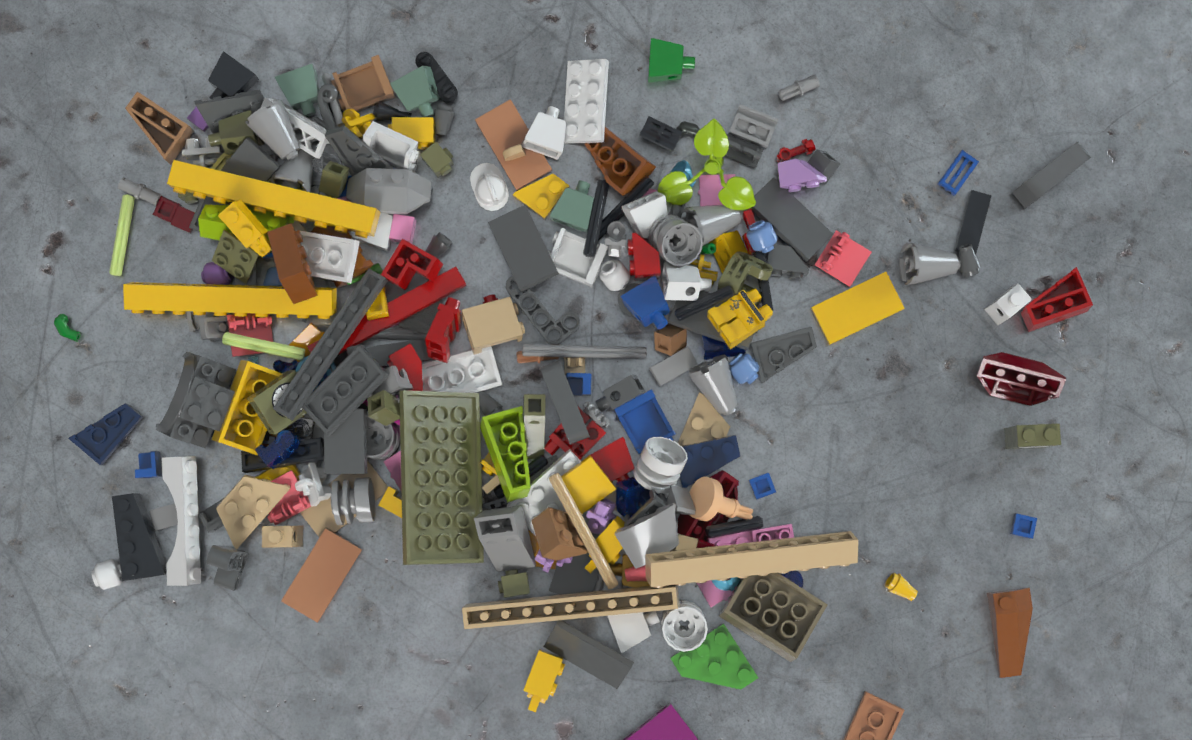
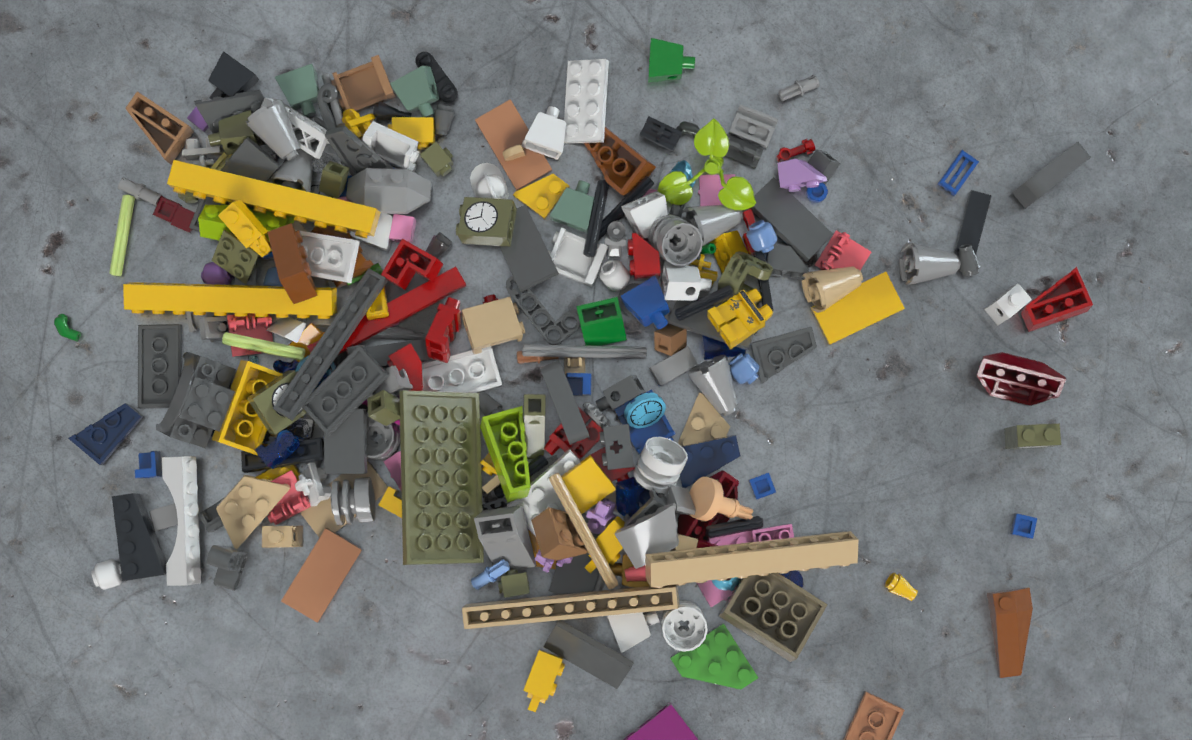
none -> dark grey tile [138,324,182,409]
none -> white slope [267,317,306,343]
none -> olive brick [456,197,517,247]
none -> light blue axle [471,559,510,590]
none -> green slope [576,297,627,346]
none -> dark grey brick [599,424,634,470]
none -> medium azure tile [624,393,666,428]
none -> tan cone [802,266,863,313]
none -> blue tile [806,183,828,203]

